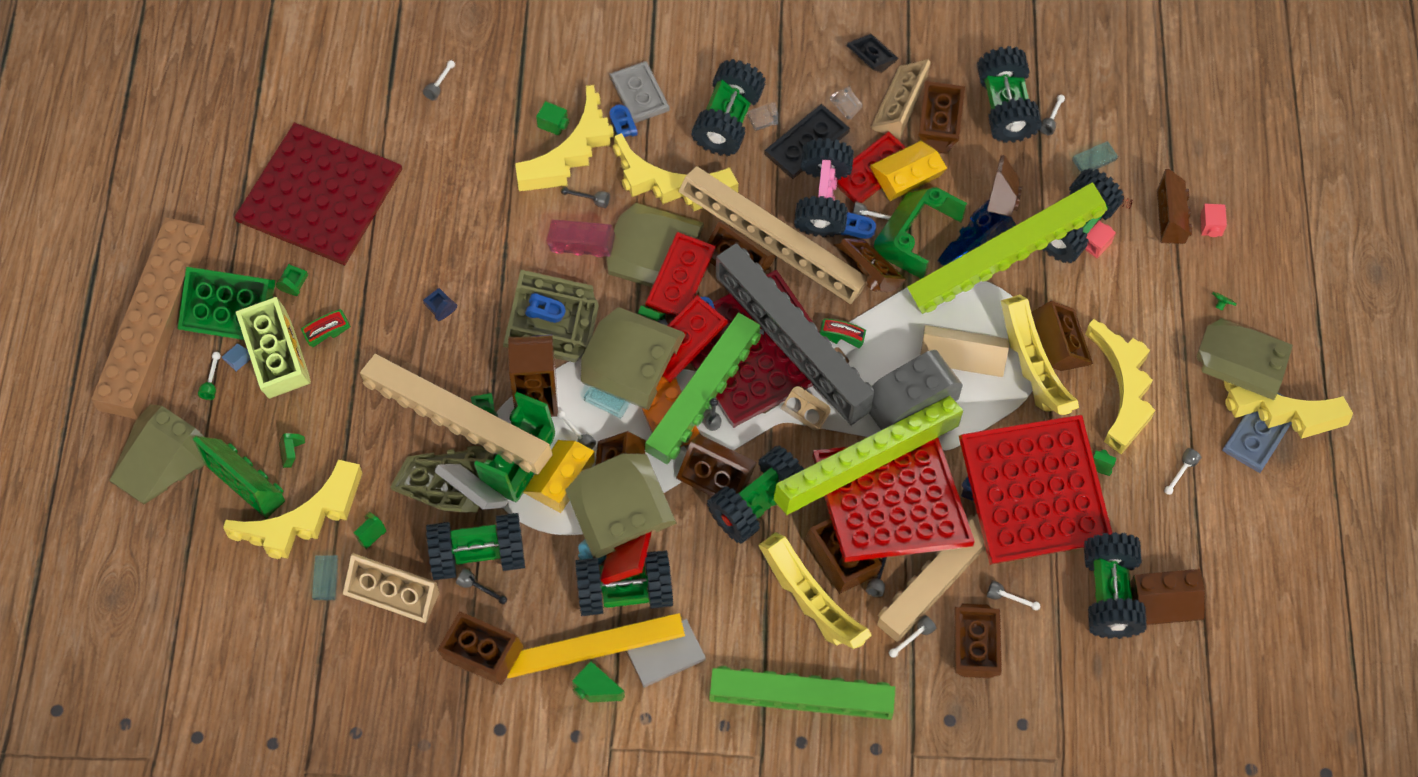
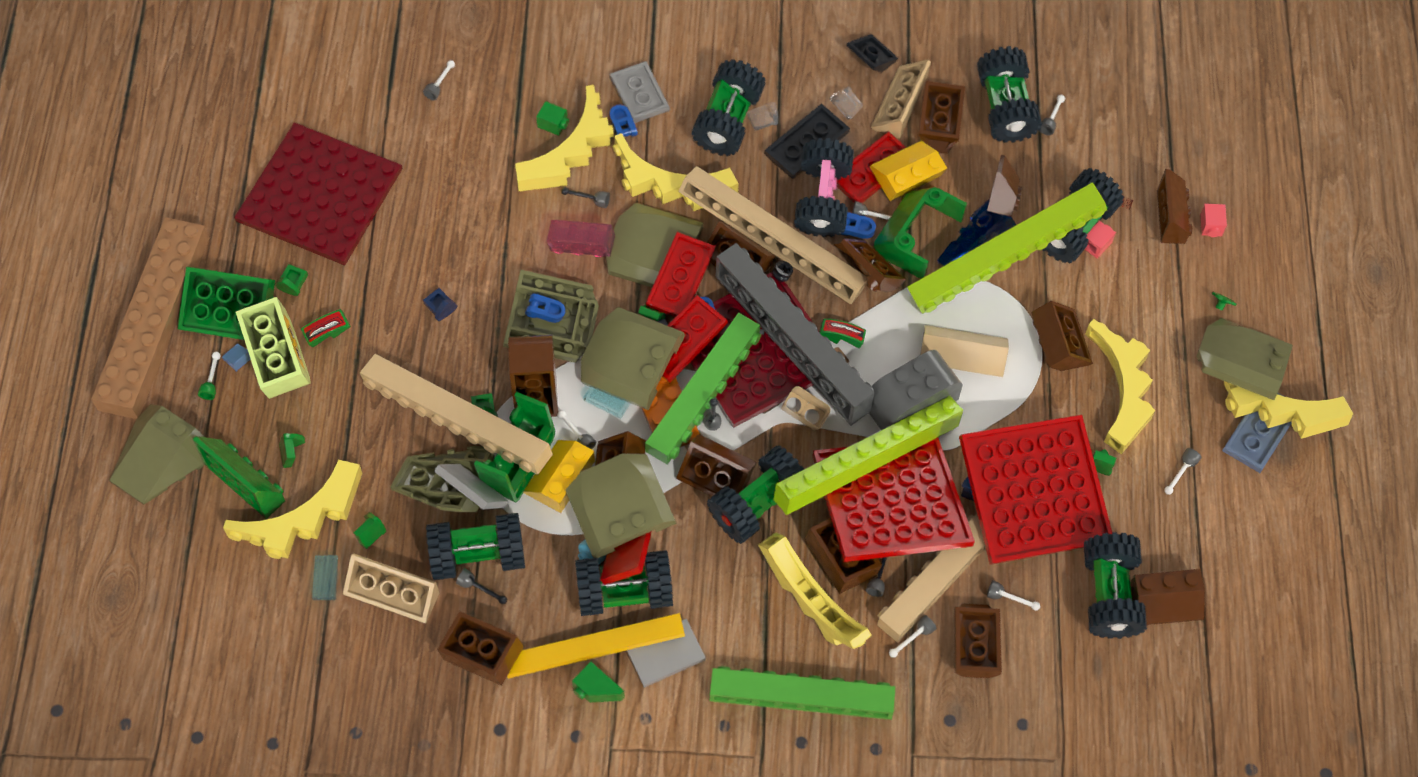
light yellow arch [1001,295,1079,415] -> none
clear light blue tile [1072,141,1118,172] -> none
none -> black bush [772,261,793,282]

